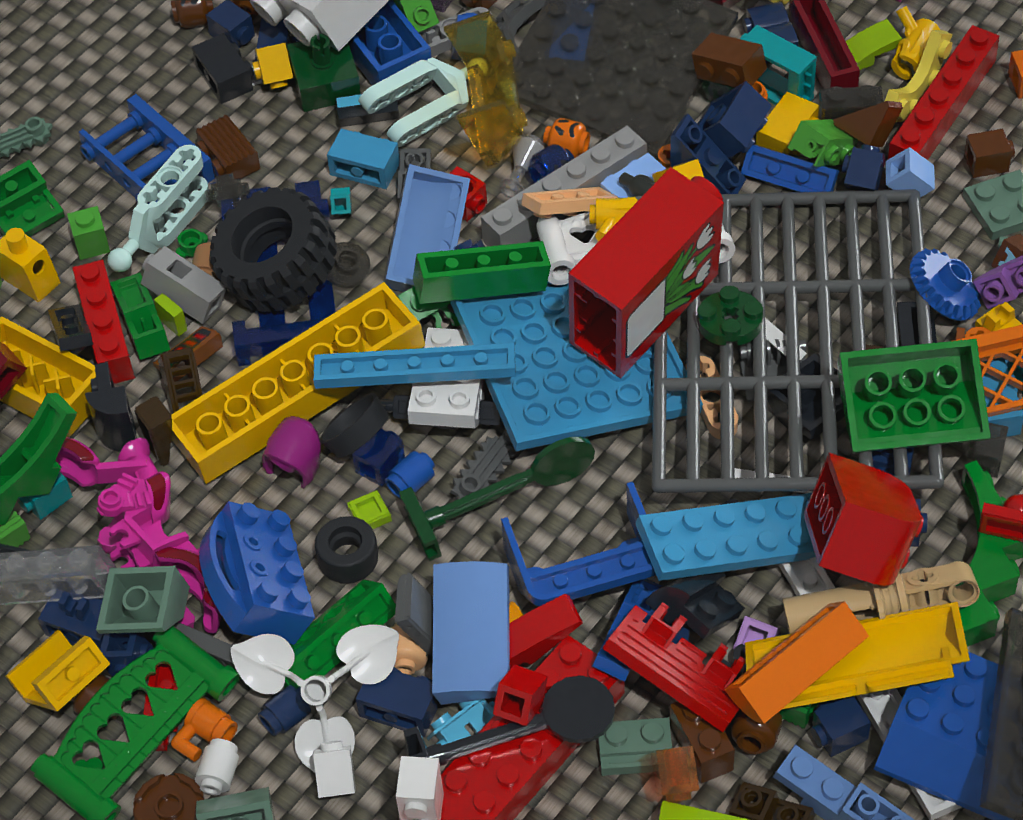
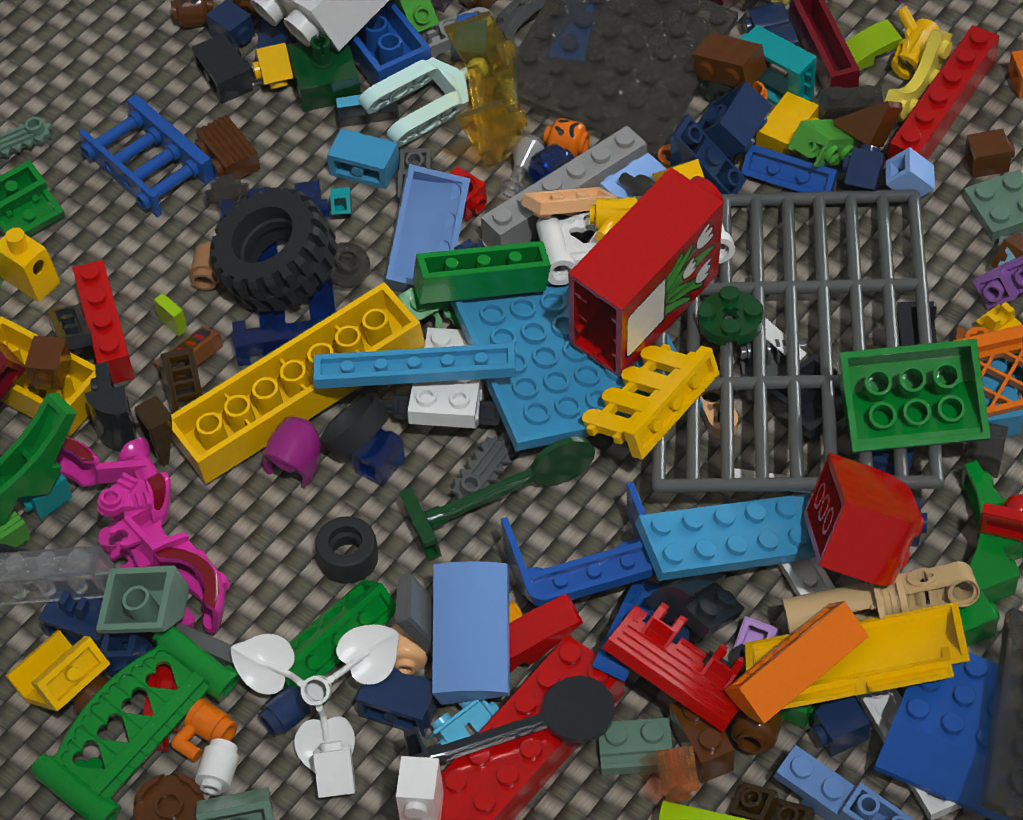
bright green brick [67,206,110,260] -> none
light aqua piece [107,145,210,273] -> none
green slope [110,273,171,360] -> none
light grey brick [141,246,226,324] -> none
green plate [176,229,208,258] -> none
blue piece [199,501,315,645] -> none
lime tile [347,490,392,529] -> none
blue brick [385,451,435,500] -> none
red brick [493,664,548,726] -> none
blue gear [909,248,981,321] -> none
none -> reddish brown brick [24,336,72,390]
none -> yellow fence [582,343,720,460]

